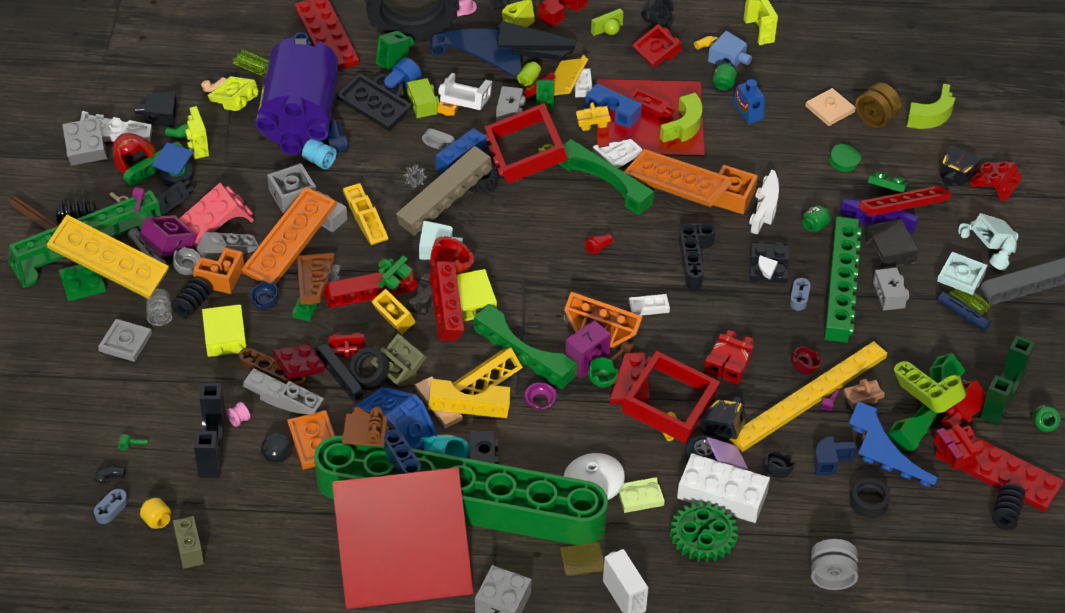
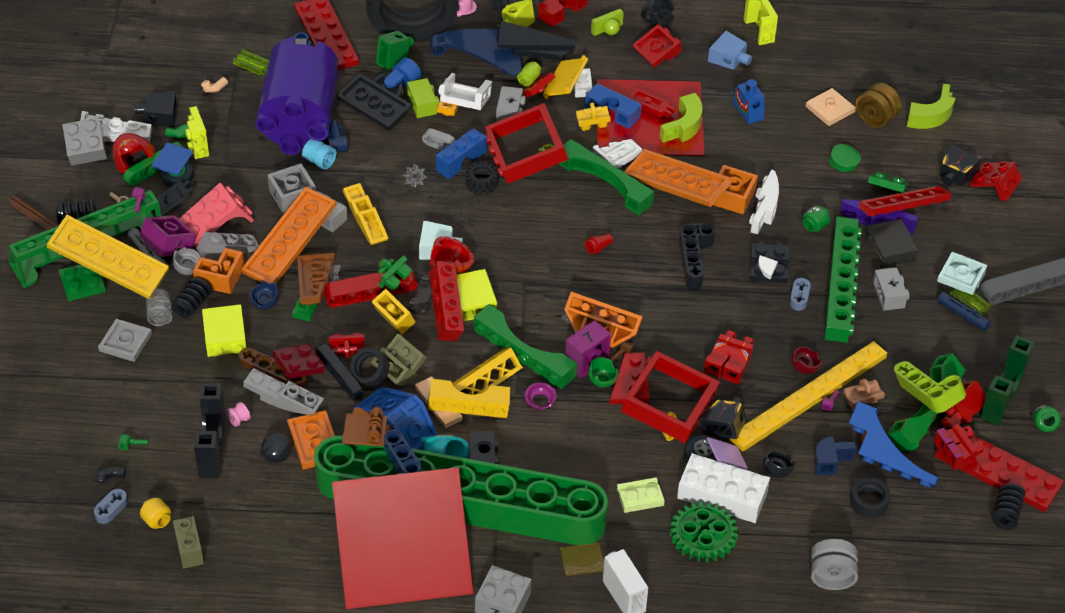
neon yellow plate [208,76,259,111] -> none
dark tan brick [396,146,492,236] -> none
green hips [536,79,554,111] -> none
white dish [564,453,625,500] -> none
white plate [629,294,670,316] -> none
yellow arm [694,36,719,50] -> none
green head [712,64,737,91] -> none
light aqua torso [959,213,1018,271] -> none

